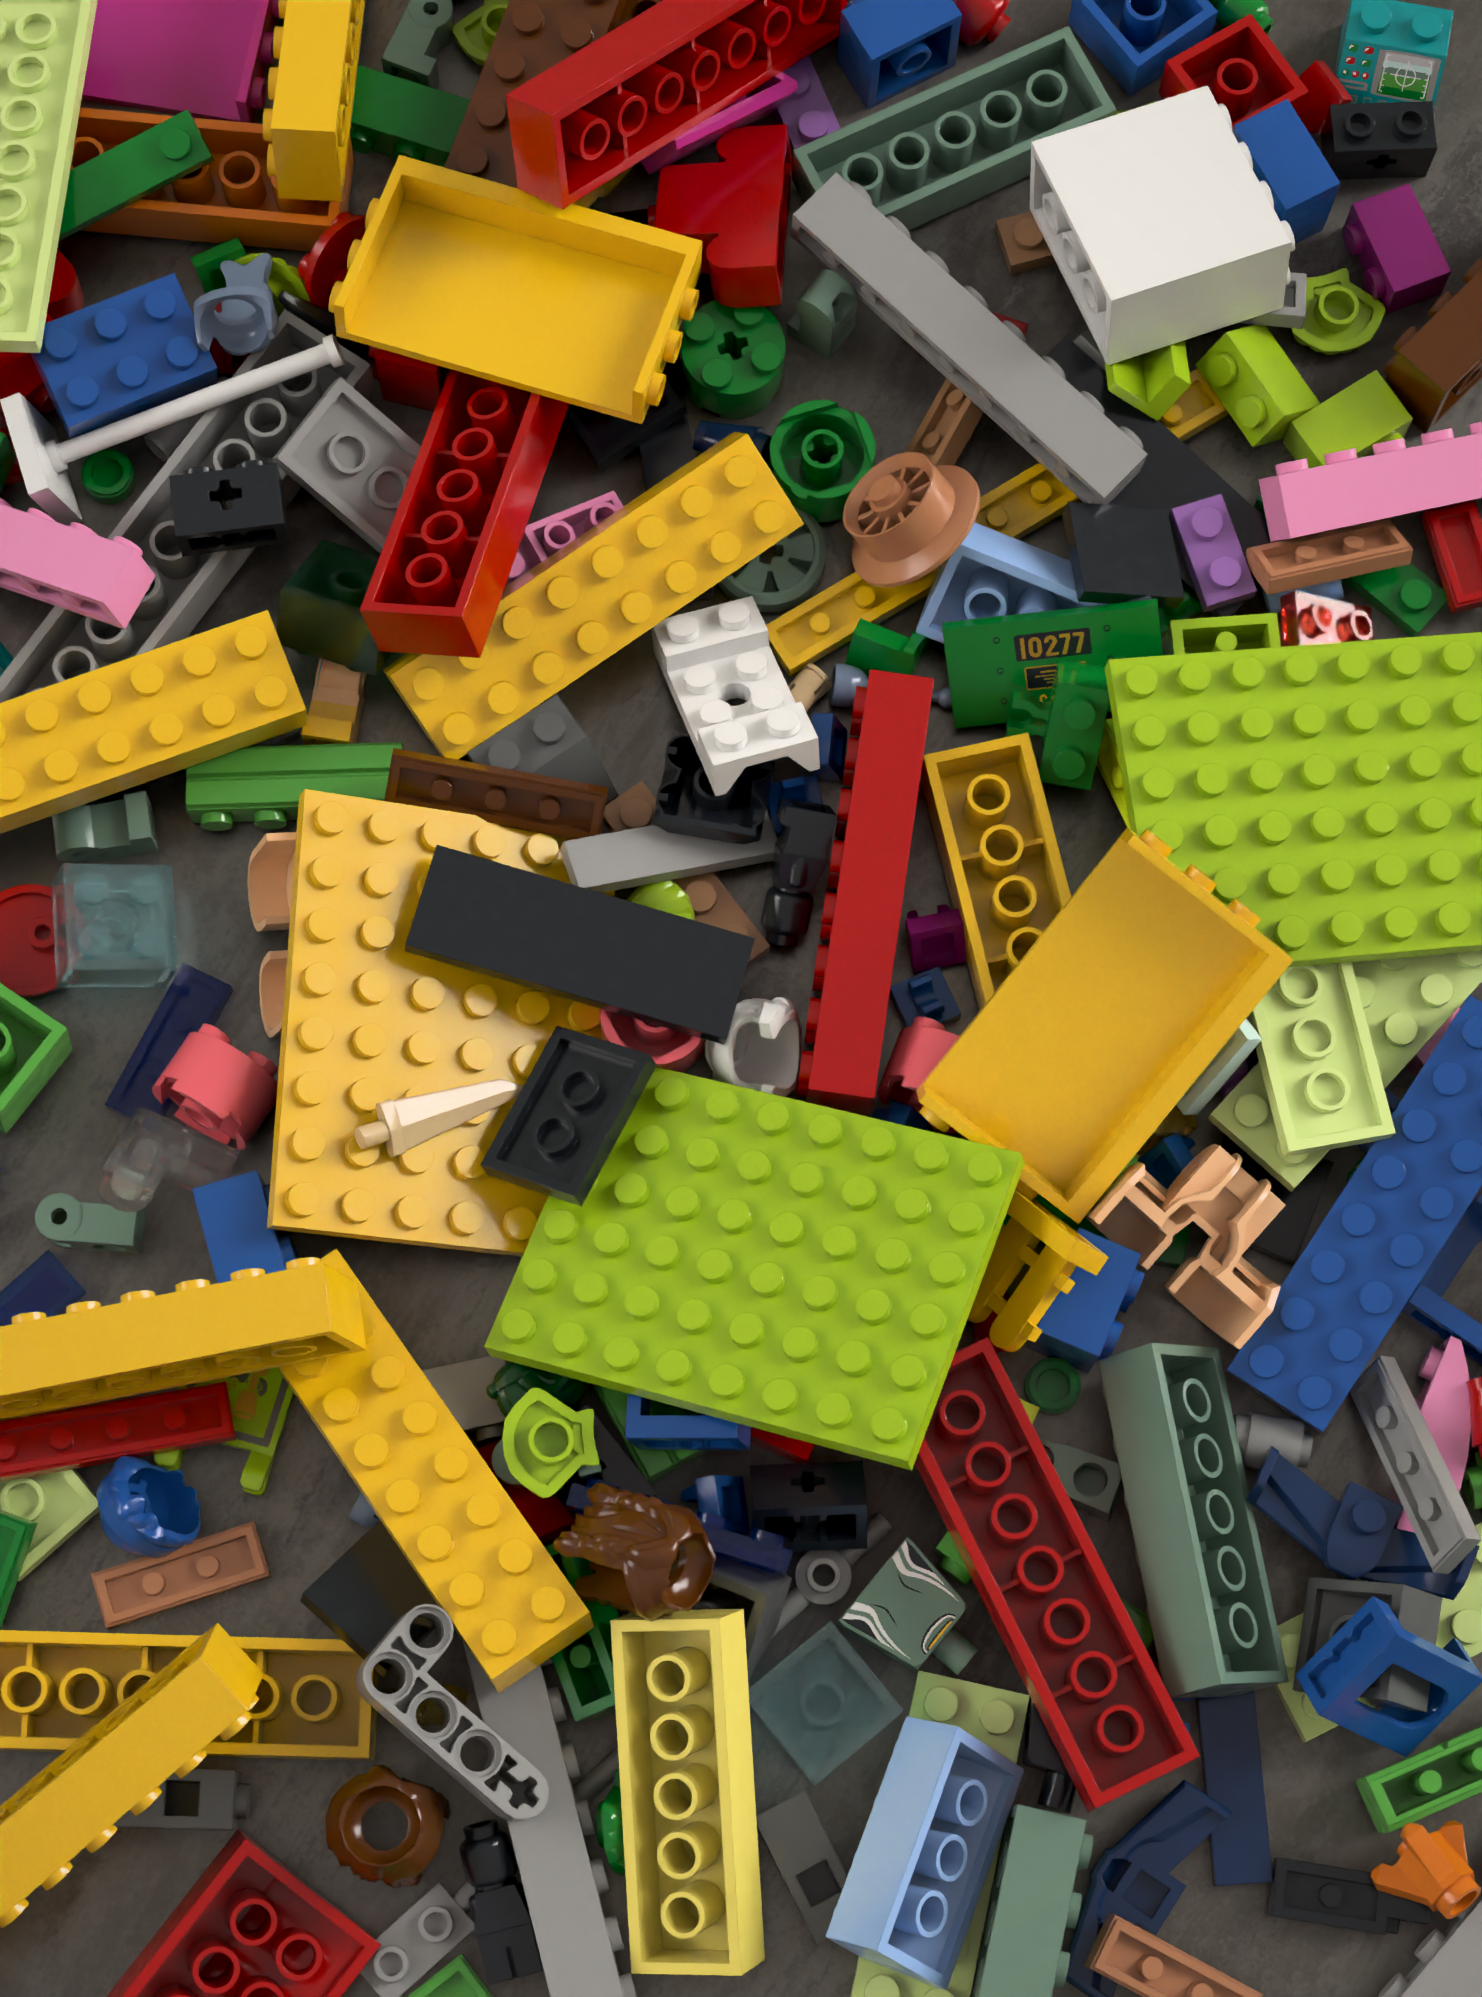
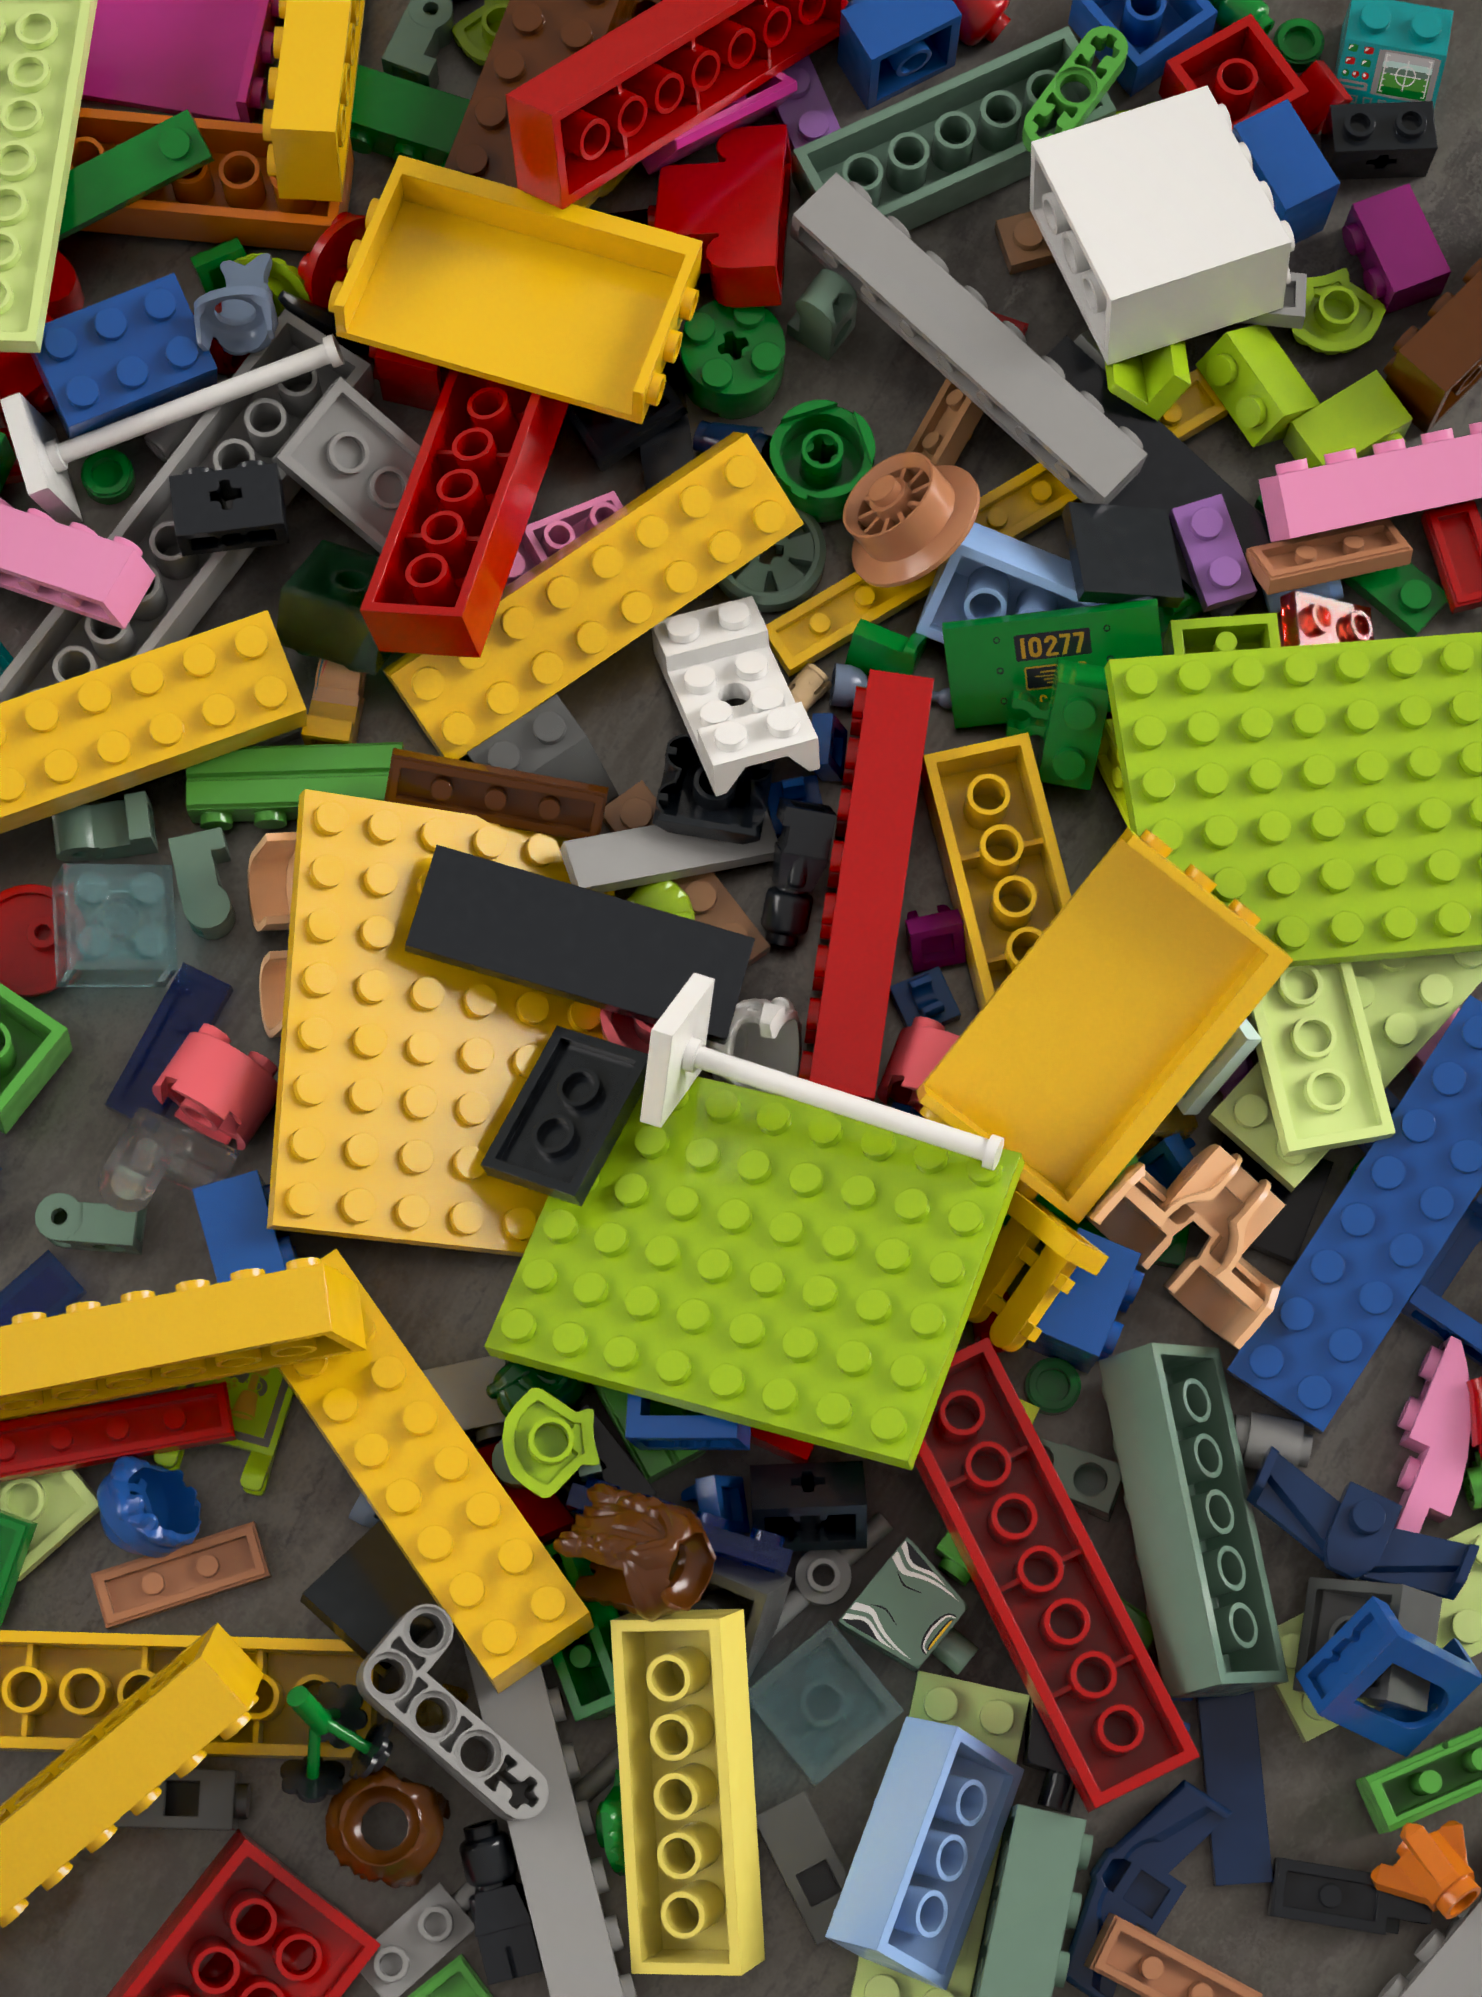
tan bar [354,1079,523,1157] -> none
light grey tile [1349,1356,1482,1574] -> none
none -> sand green leg [168,827,235,940]
none -> black plant [280,1682,393,1803]
none -> white tile [640,973,1004,1171]
none -> bright green beam [1022,26,1128,153]
none -> green tile [1273,18,1325,73]

